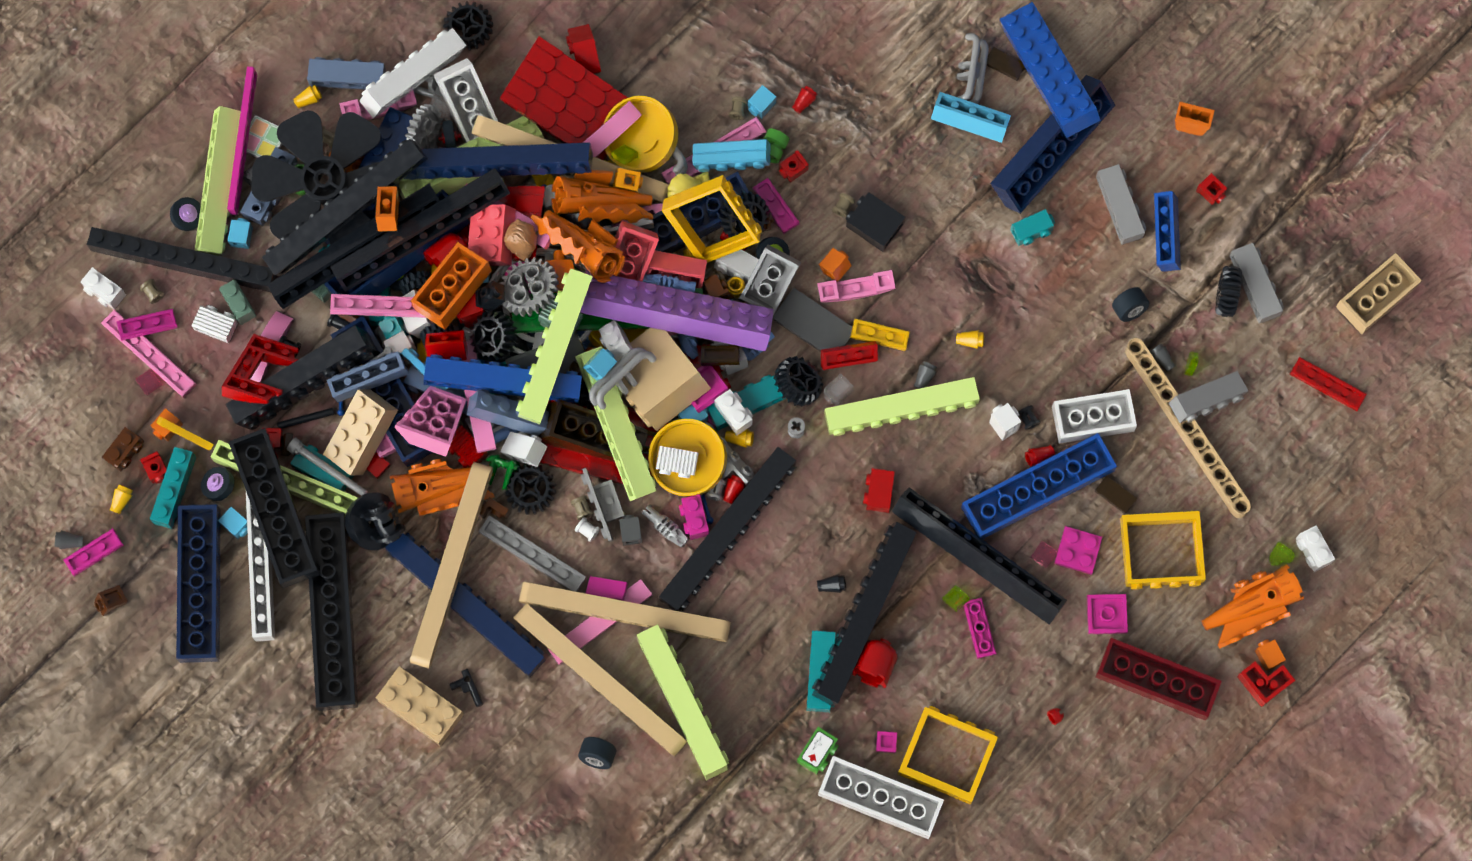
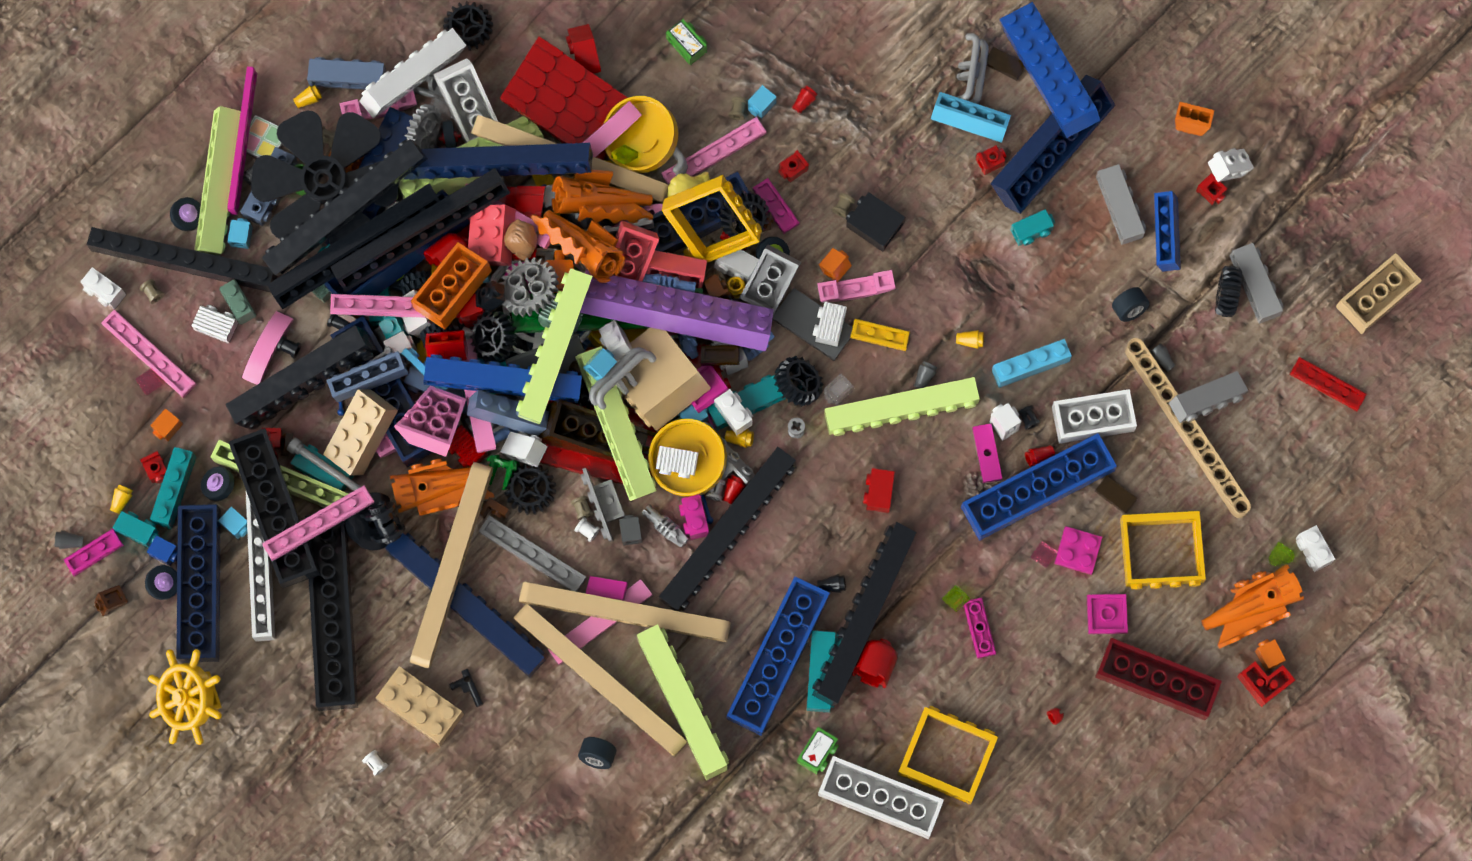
reddish brown bracket [101,427,144,472] -> none
dark pink tile [116,309,177,341] -> none
yellow tile [156,417,214,450] -> none
red wedge [222,334,299,404] -> none
black bar [277,408,334,429] -> none
red tile [366,452,390,479] -> none
orange brick [375,186,399,231] -> none
light orange brick [613,168,643,192] -> none
medium azure brick [692,139,771,172] -> none
bright green wheel [764,128,790,164] -> none
red plate [821,341,878,370] -> none
dark pink plate [876,731,897,753] -> none
black brick [891,487,1067,625] -> none
clear neon green tile [1184,351,1199,376] -> none
none -> teal brick [112,511,159,548]
none -> black wheel [145,565,177,600]
none -> blue brick [147,535,178,566]
none -> yellow piece [148,649,222,745]
none -> bright pink tile [262,485,374,561]
none -> white bush [362,750,388,776]
none -> brick [666,19,707,65]
none -> blue brick [727,576,830,736]
none -> white brick [813,302,847,347]
none -> dark pink tile [972,424,1002,483]
none -> red brick [976,145,1007,175]
none -> medium azure brick [992,339,1072,388]
none -> white brick [1208,148,1254,182]

